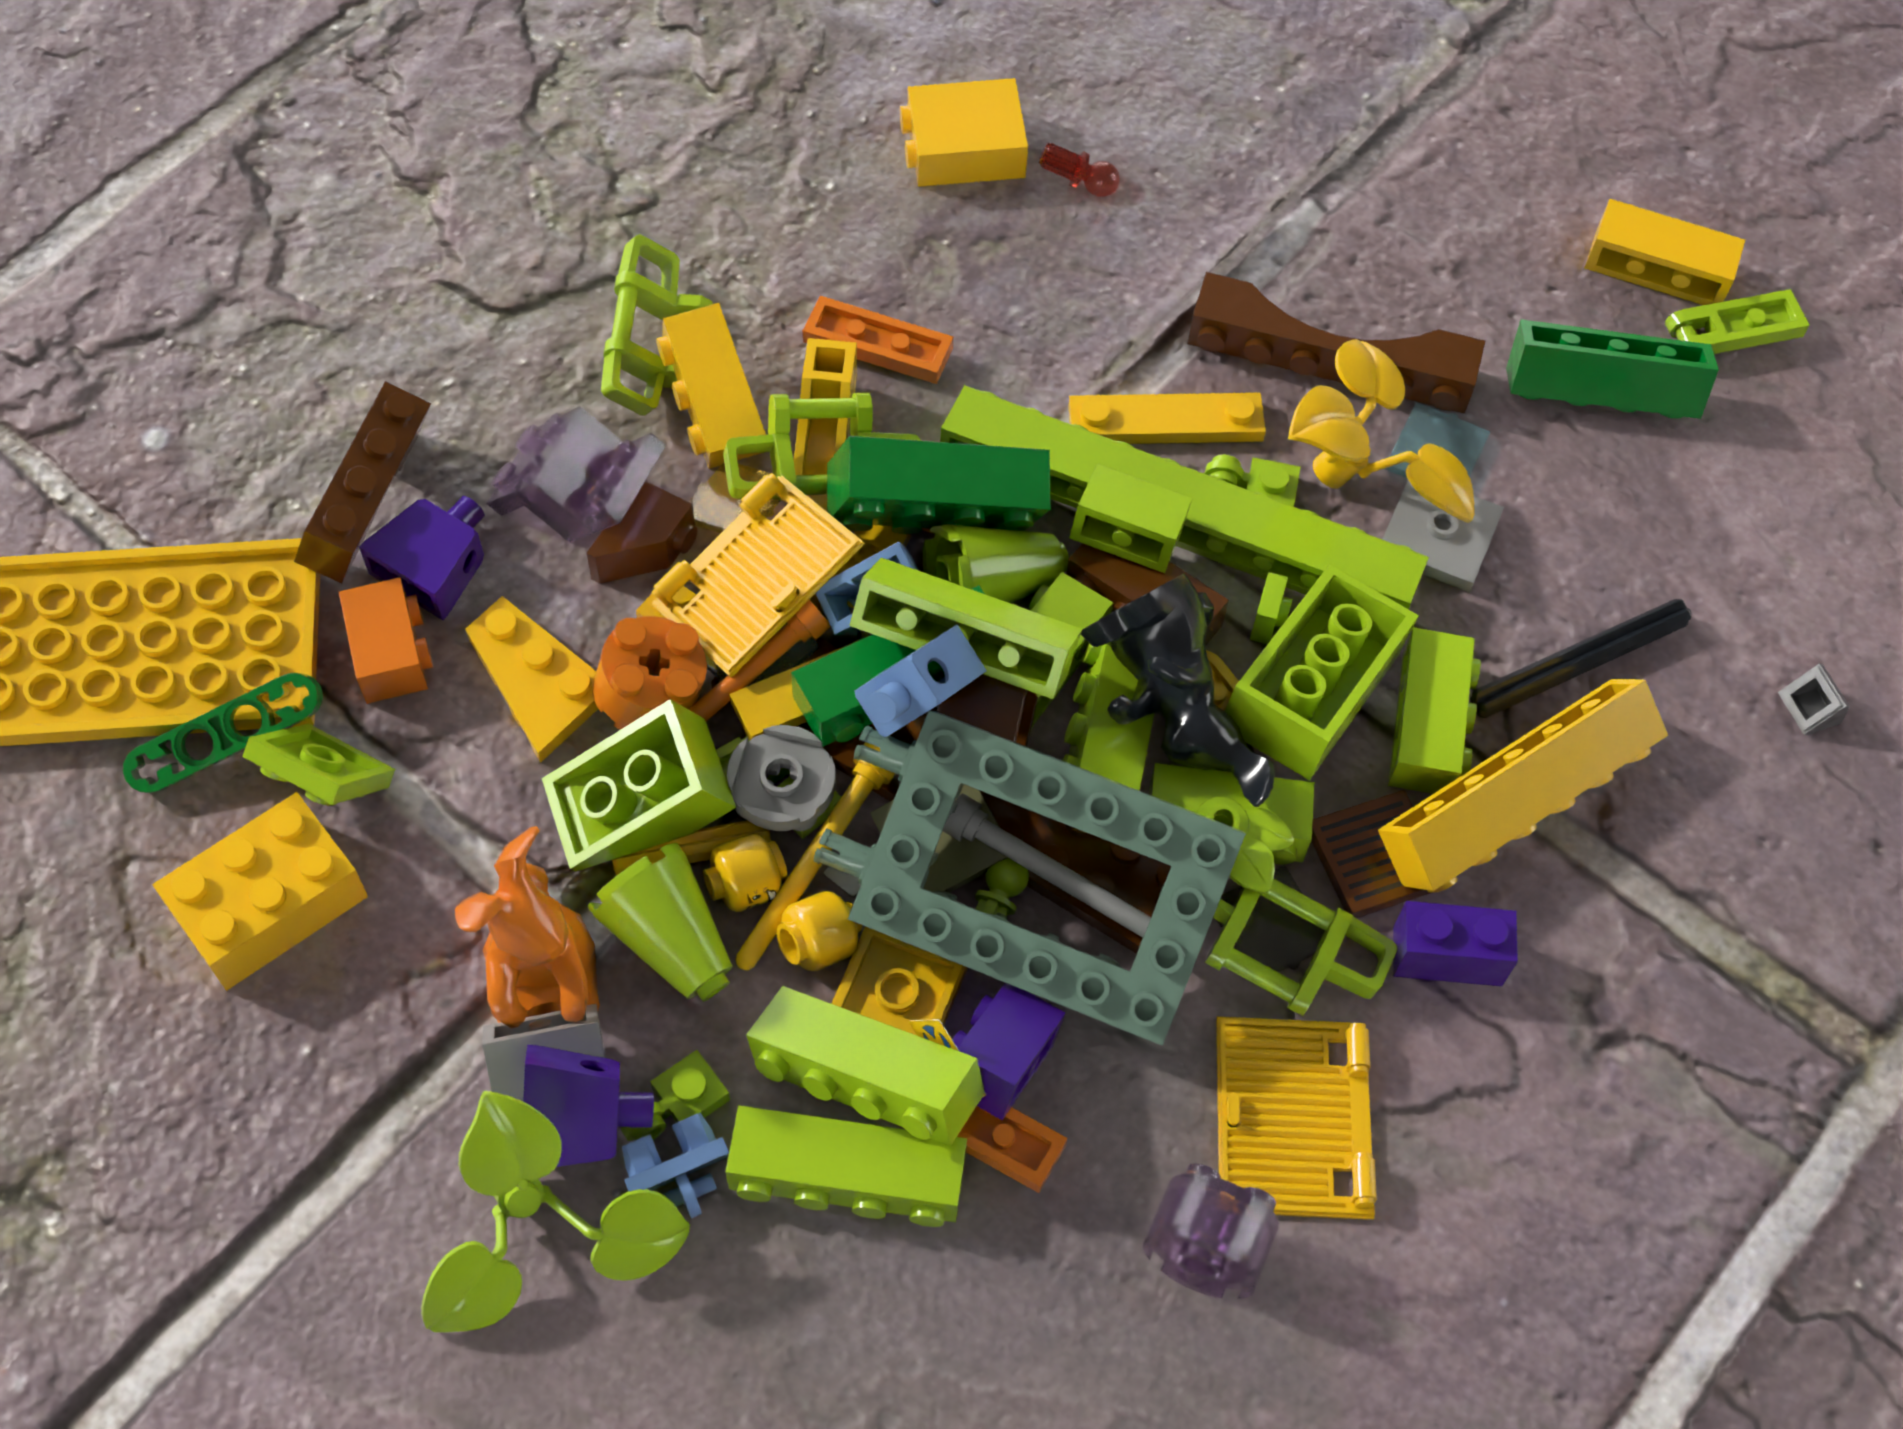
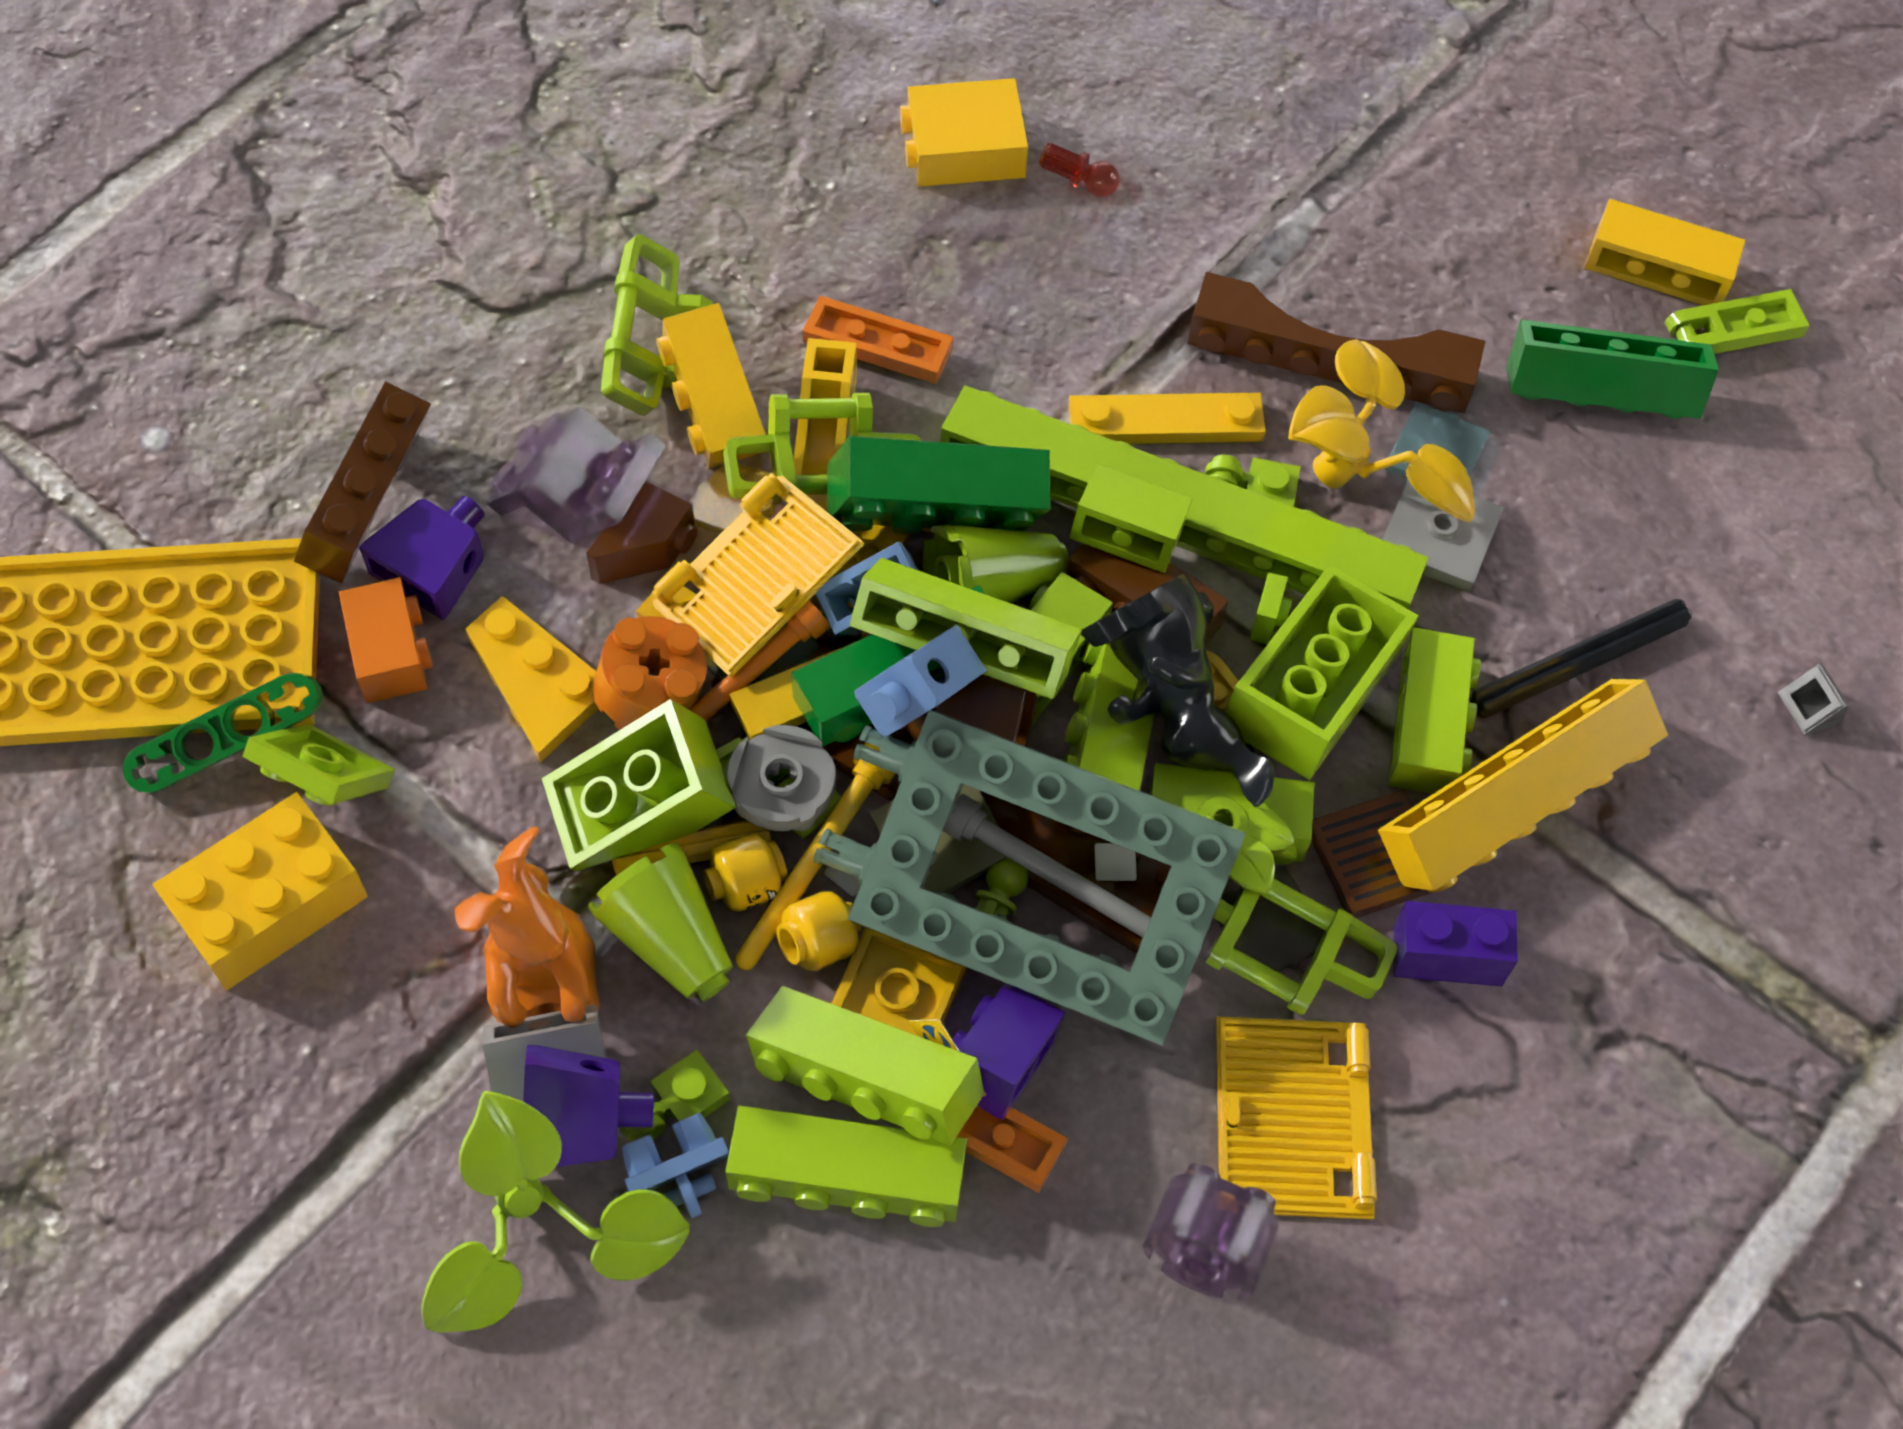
none -> white sticker [1095,843,1136,881]

